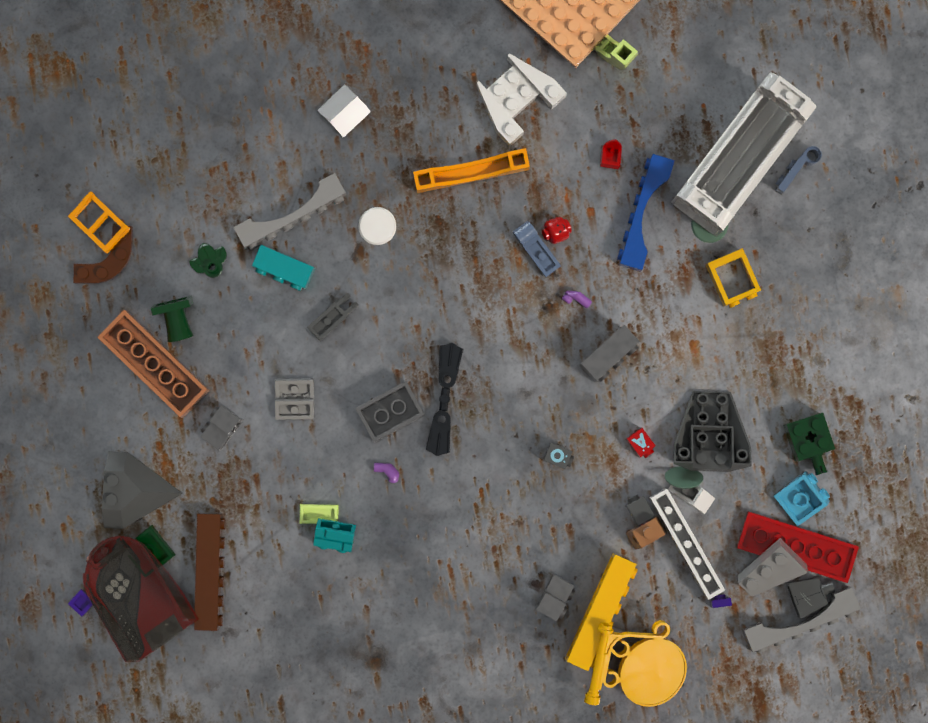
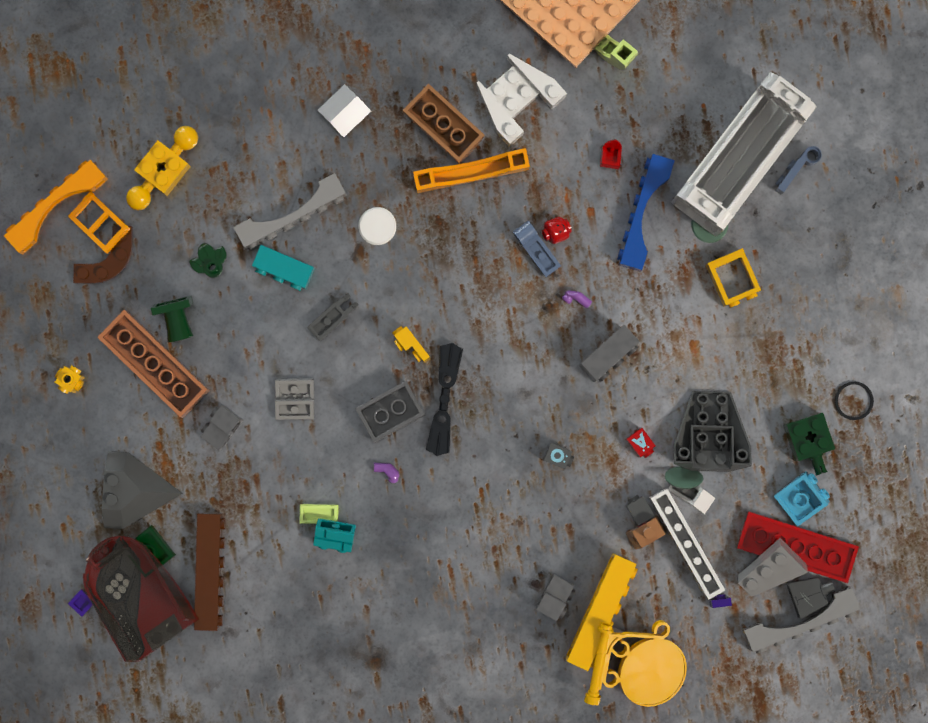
none -> light orange arch [4,160,108,255]
none -> yellow brick [54,365,85,394]
none -> yellow brick [126,126,198,210]
none -> yellow plate [392,326,430,363]
none -> medium nougat brick [402,84,485,164]
none -> black piece [835,382,874,420]

